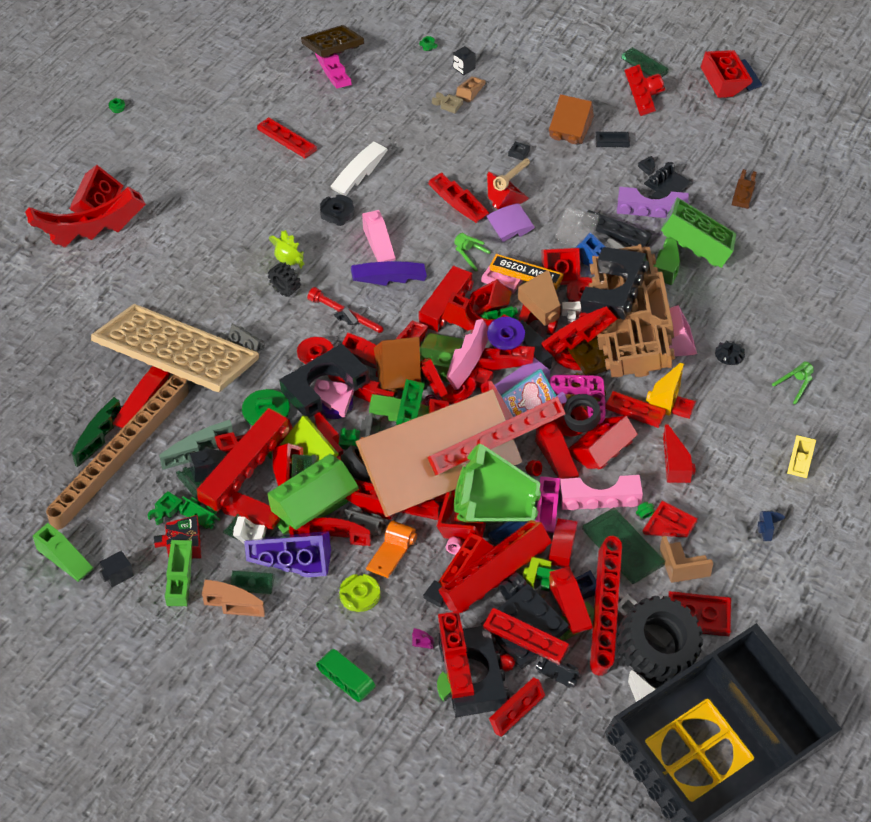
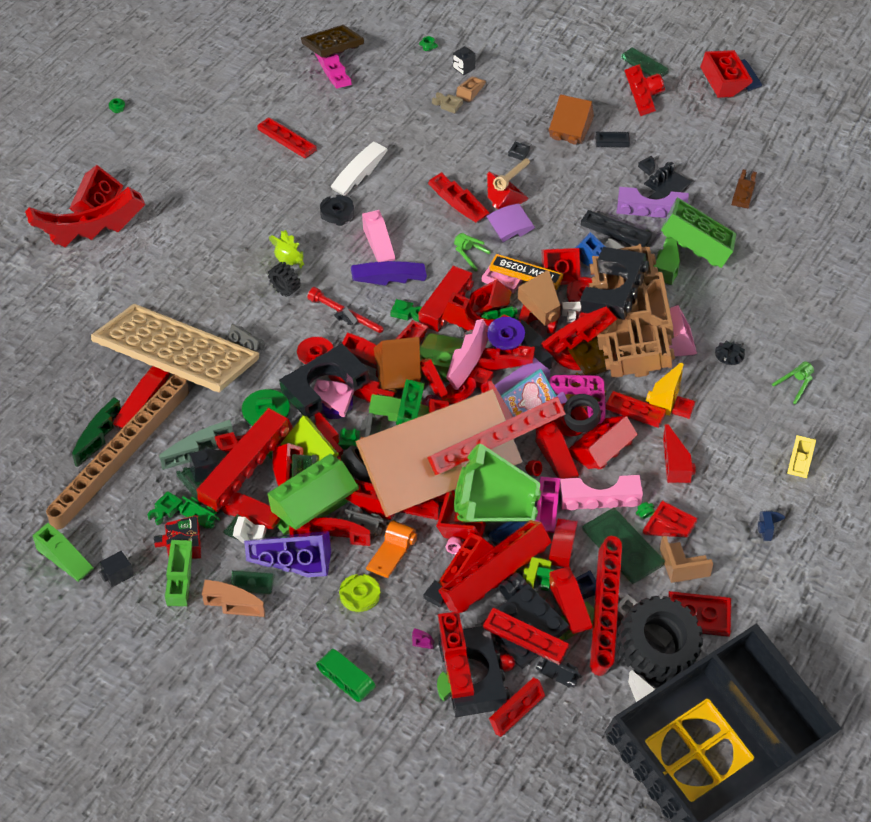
clear plate [555,207,599,246] -> none
none -> green plate [390,299,422,321]

